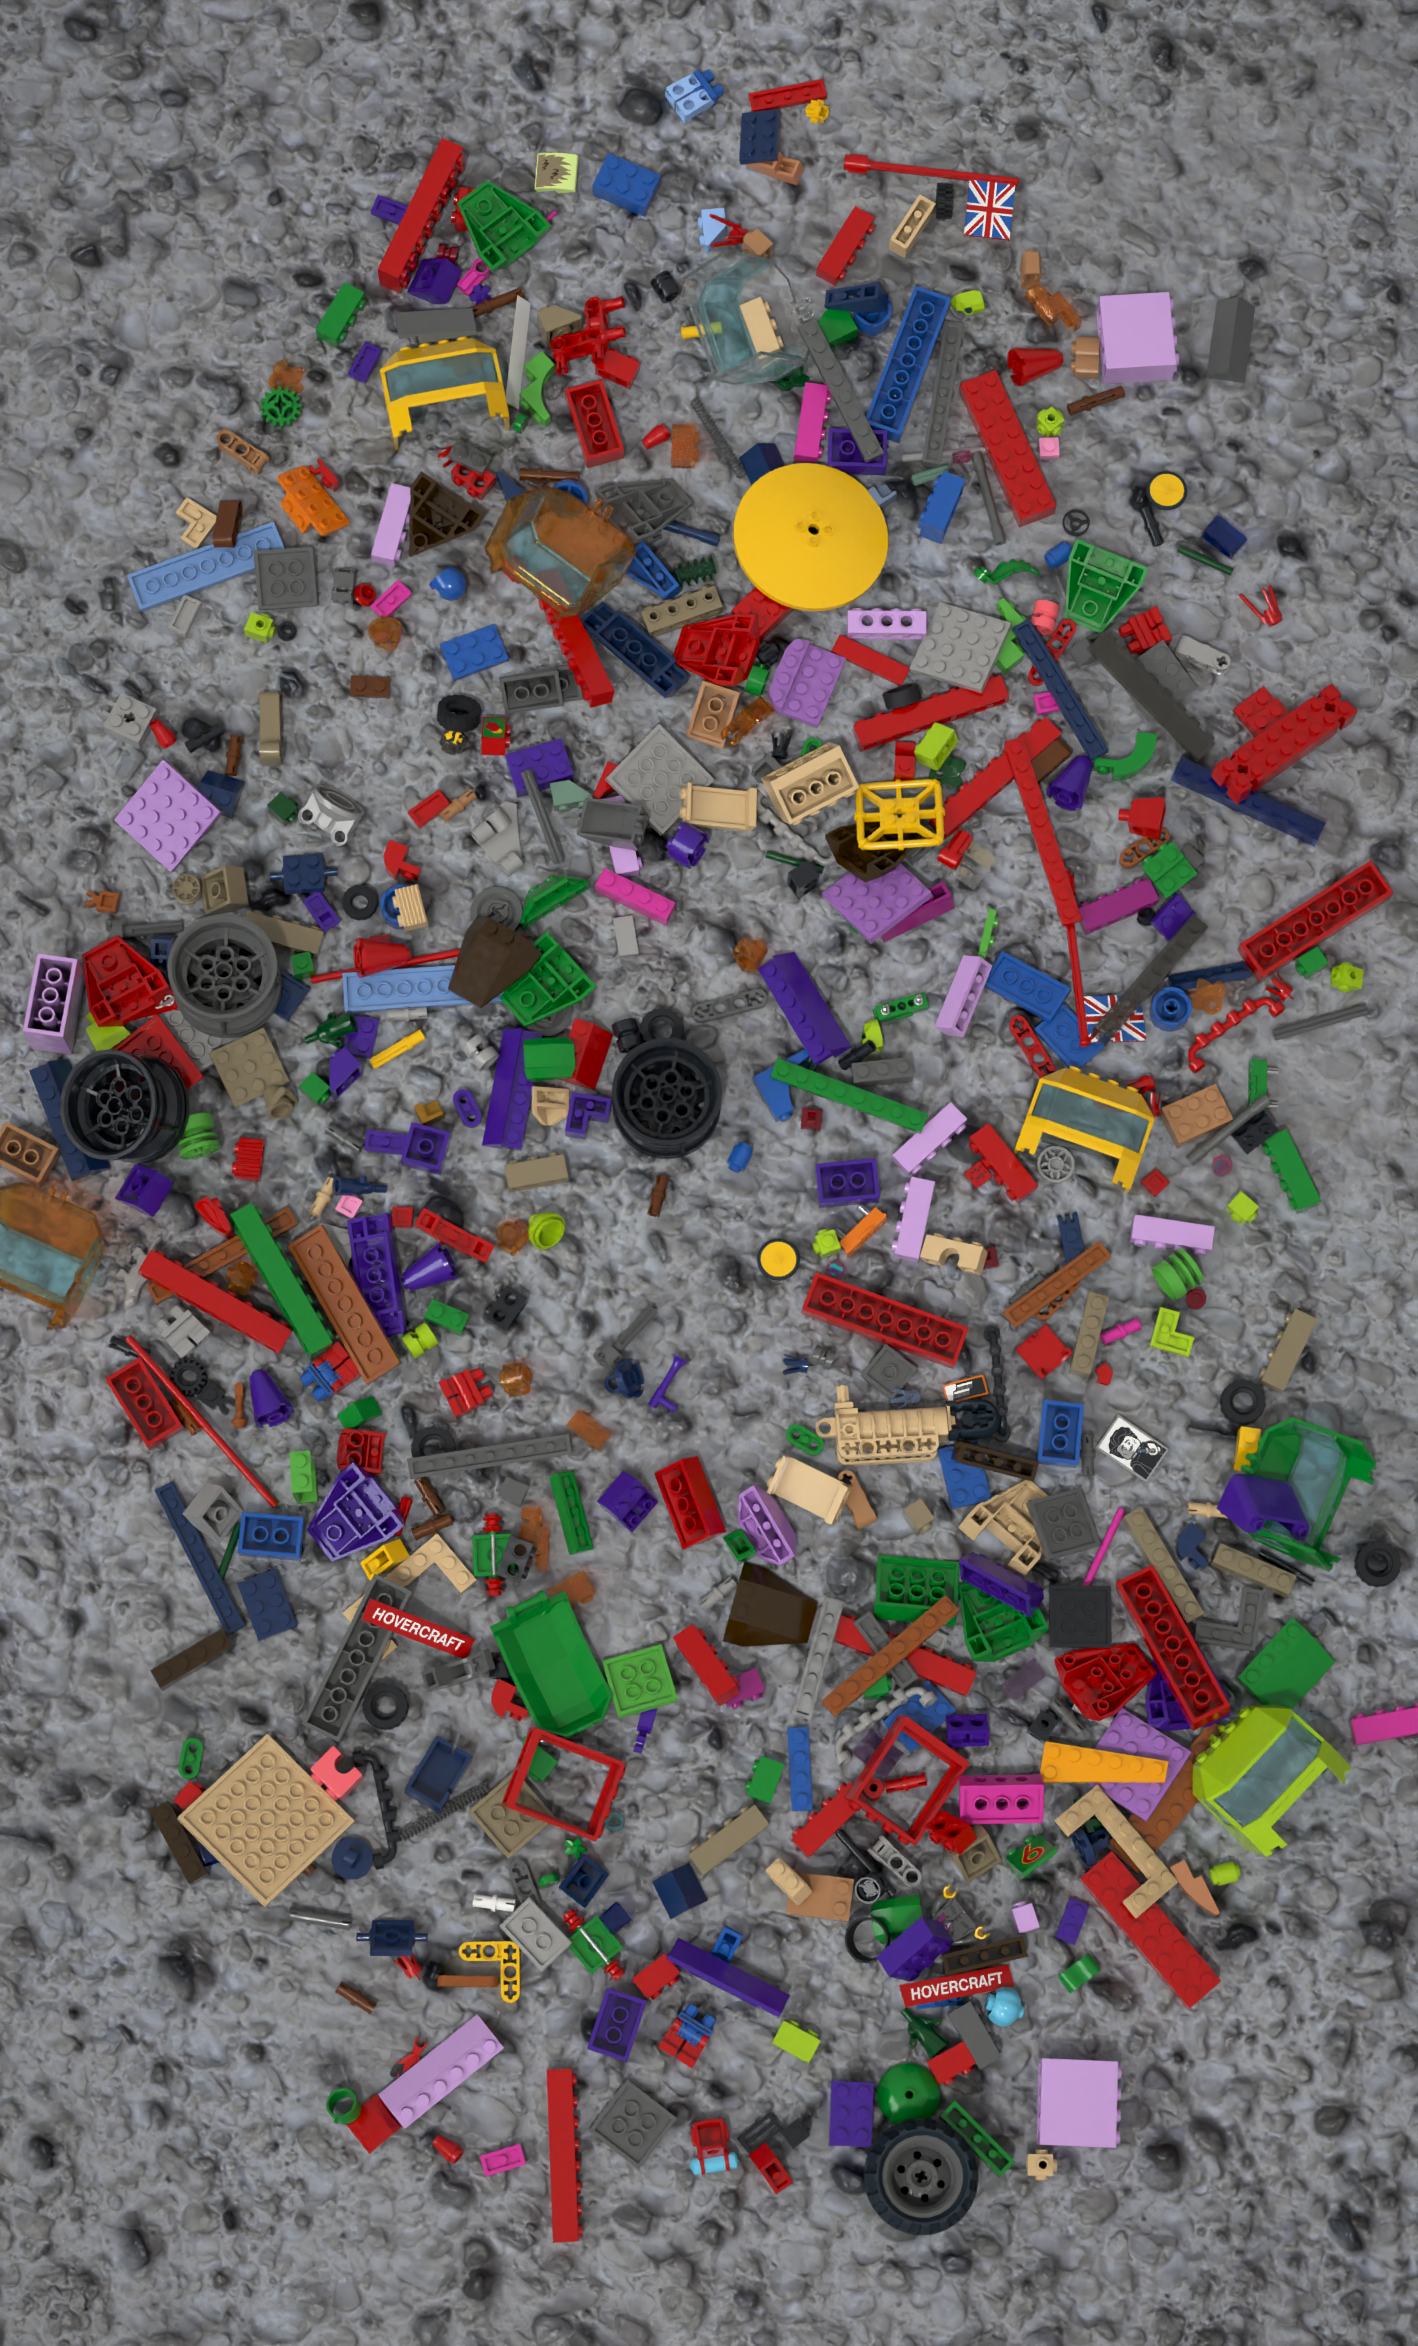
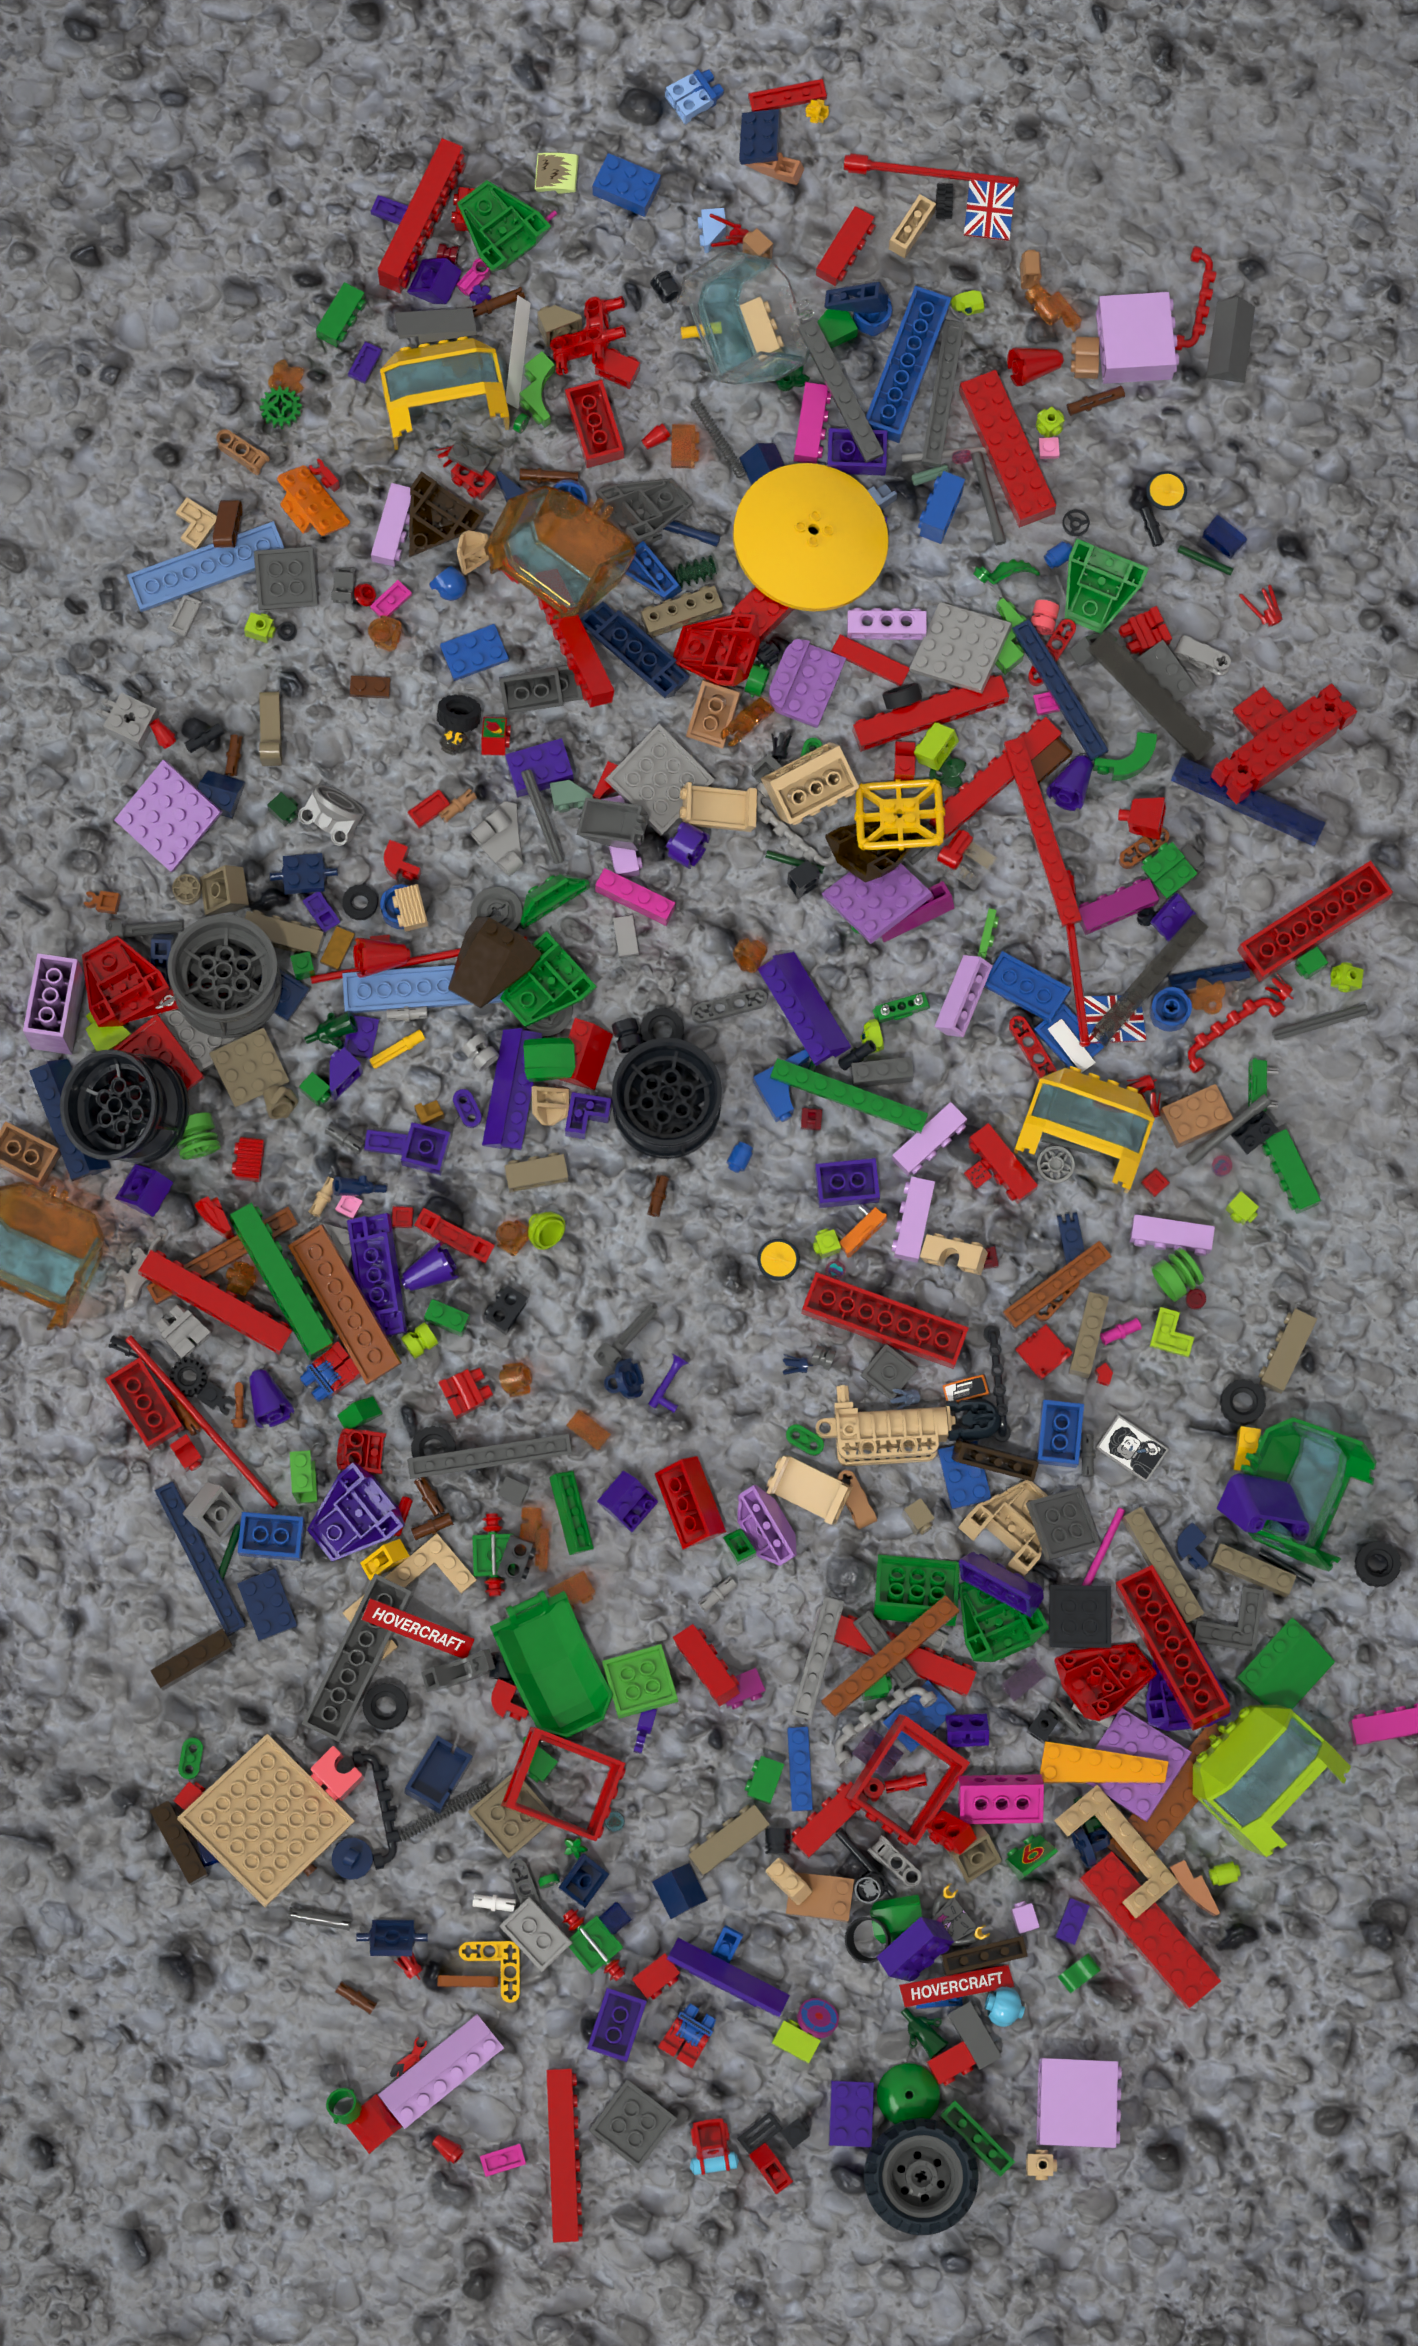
dark brown wedge [723,1562,818,1647] -> none
tan pin [1187,1501,1228,1519] -> none
none -> red arch [169,1434,204,1472]
none -> pearl gold tile [320,926,355,971]
none -> tan slope [456,530,493,575]
none -> black piece [765,1828,790,1855]
none -> magenta tile [797,1998,839,2038]
none -> white sticker [1048,1019,1096,1073]
none -> red bar [1175,246,1217,351]

